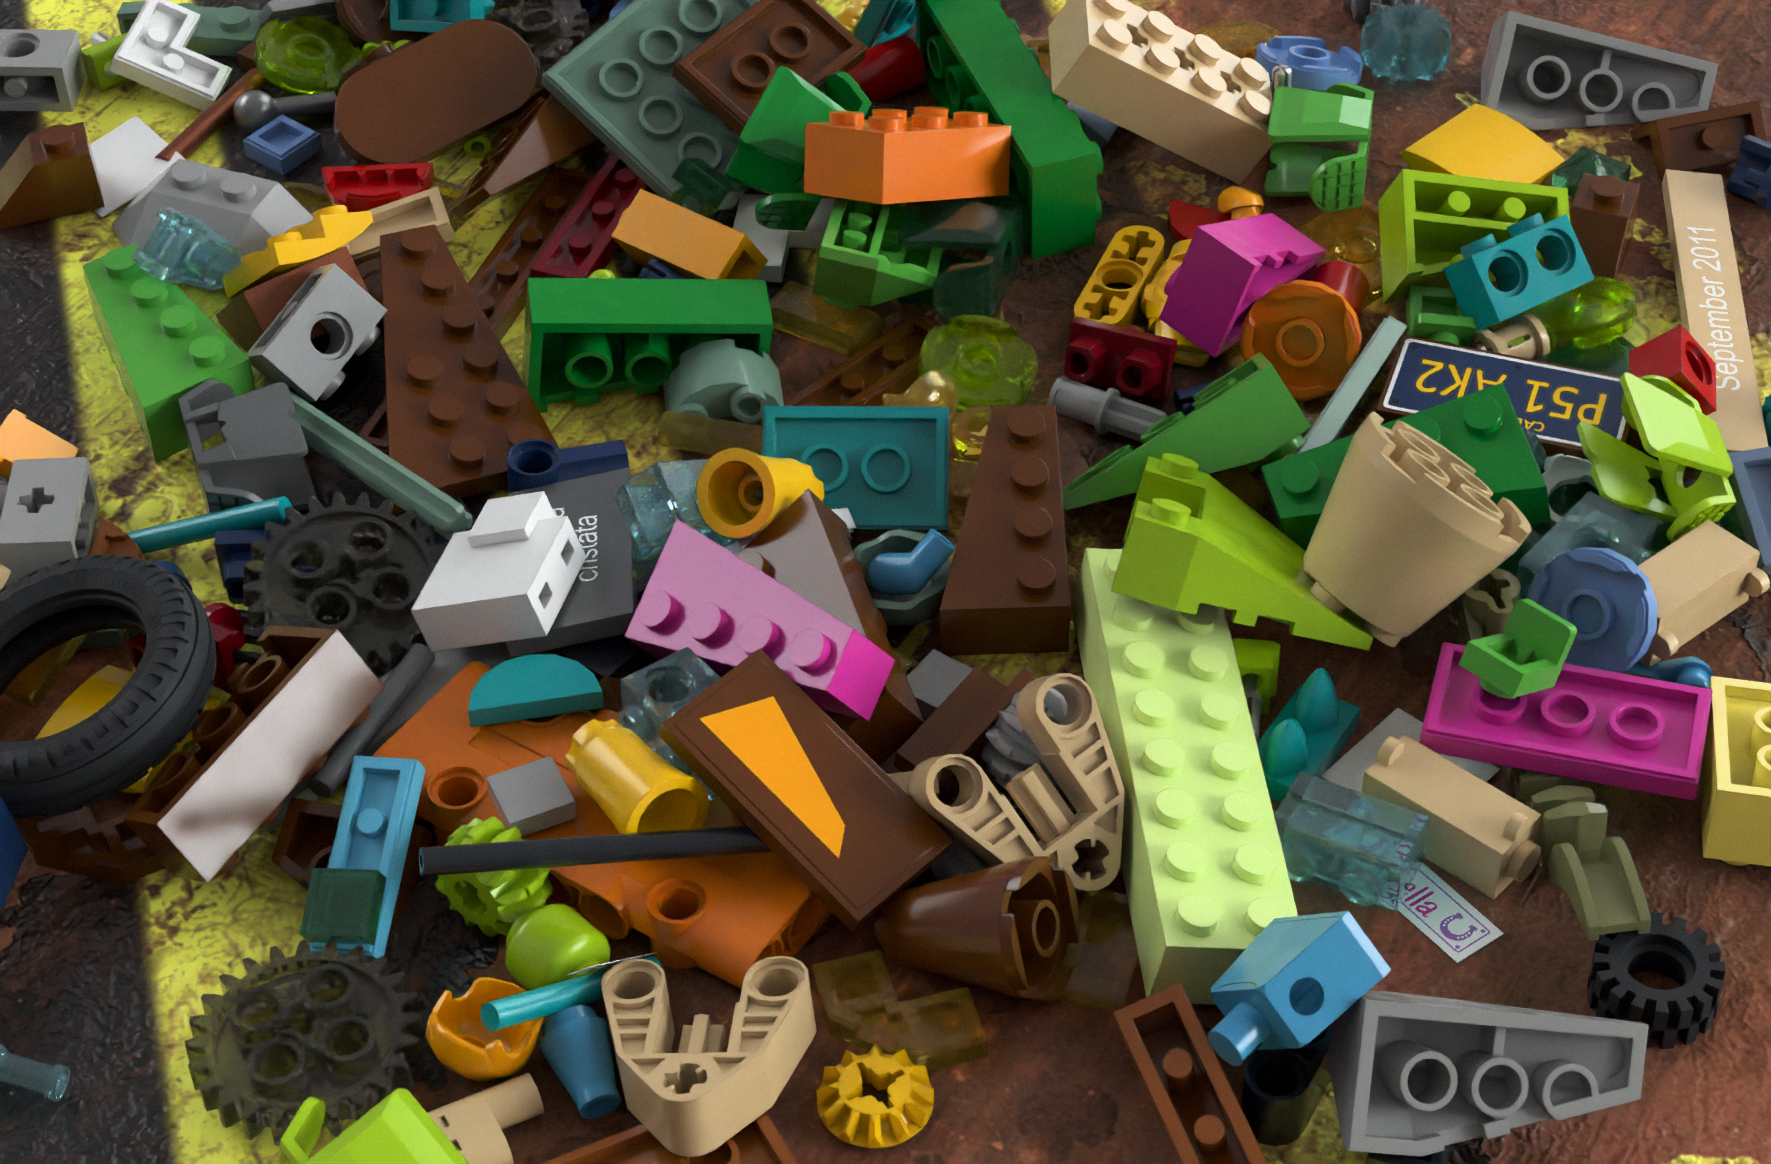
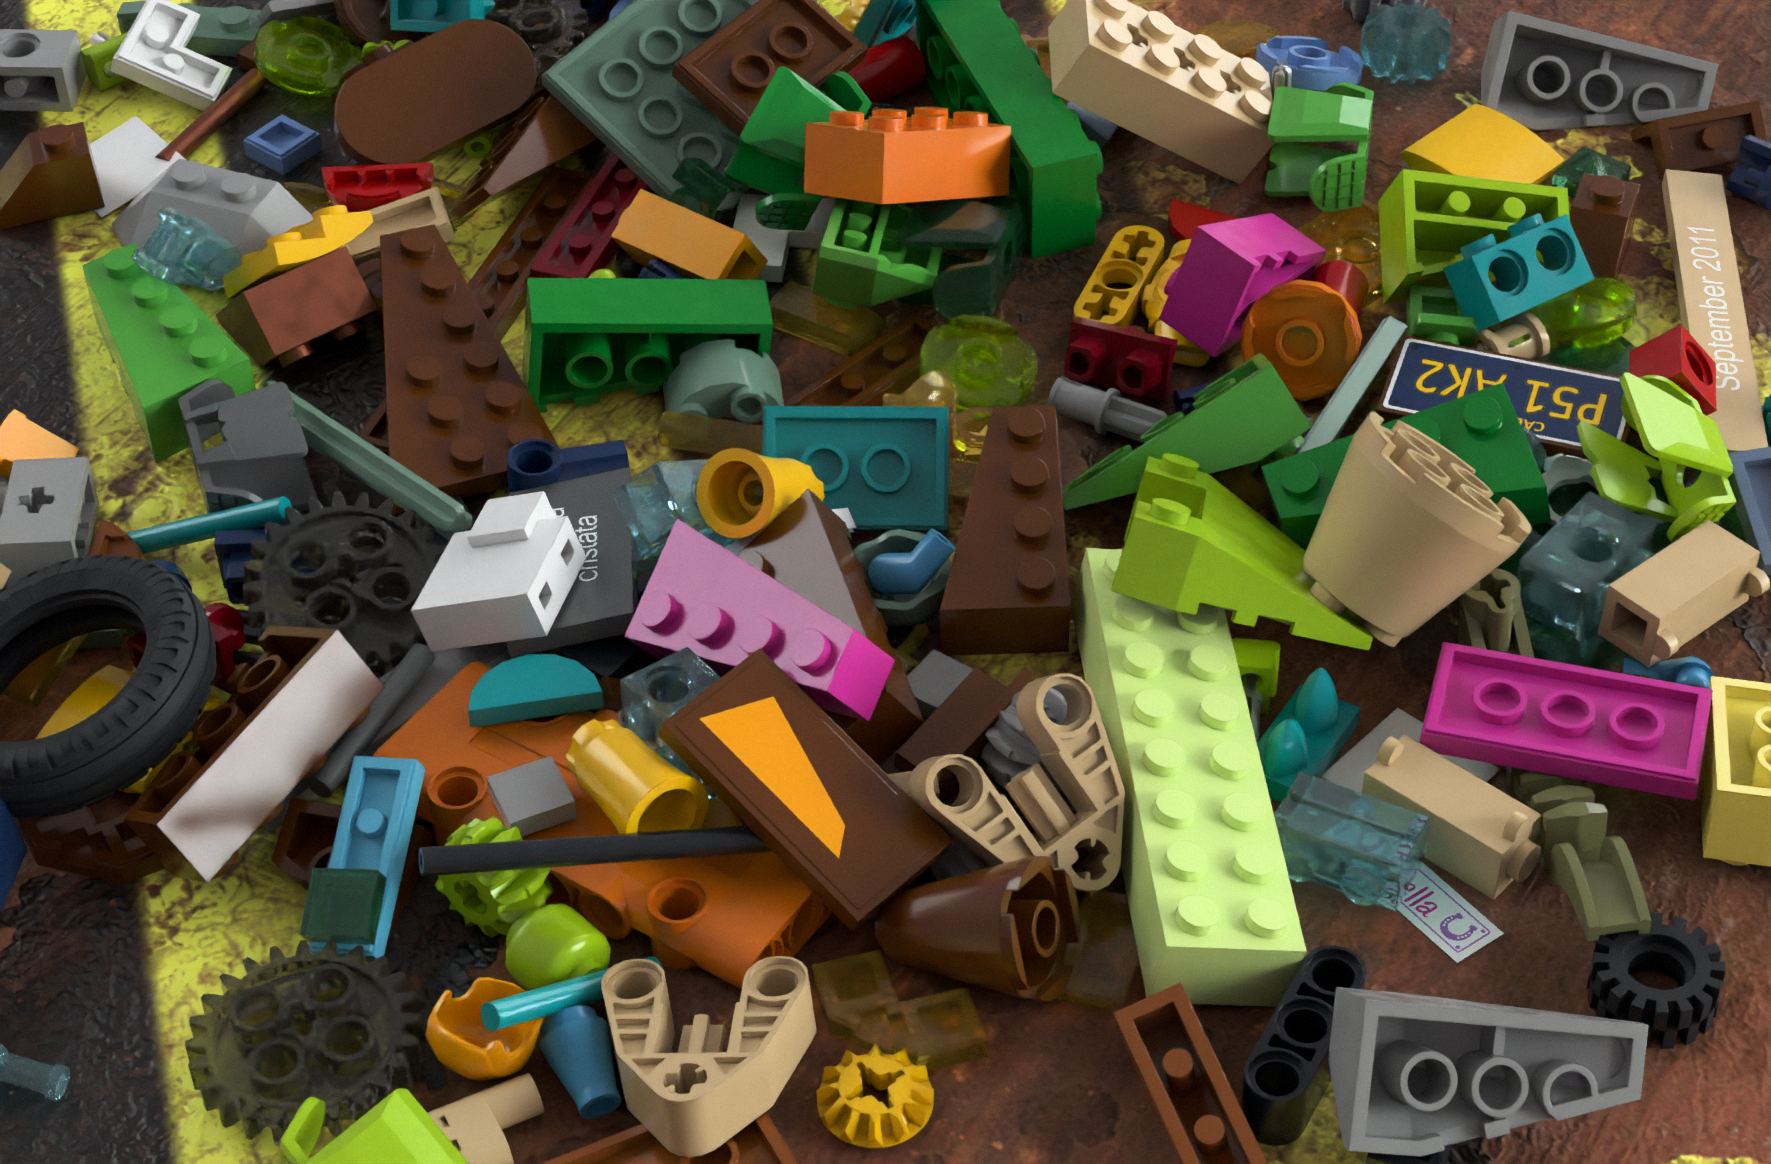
flat silver bar [234,90,337,133] -> none
light grey brick [246,263,387,402] -> none
white sticker [566,952,657,976] -> none
dark azure torso [1208,911,1391,1066] -> none
light orange arm [1217,186,1264,220] -> none
bright green bracket [1458,598,1577,699] -> none
medium blue tile [1526,547,1658,673] -> none

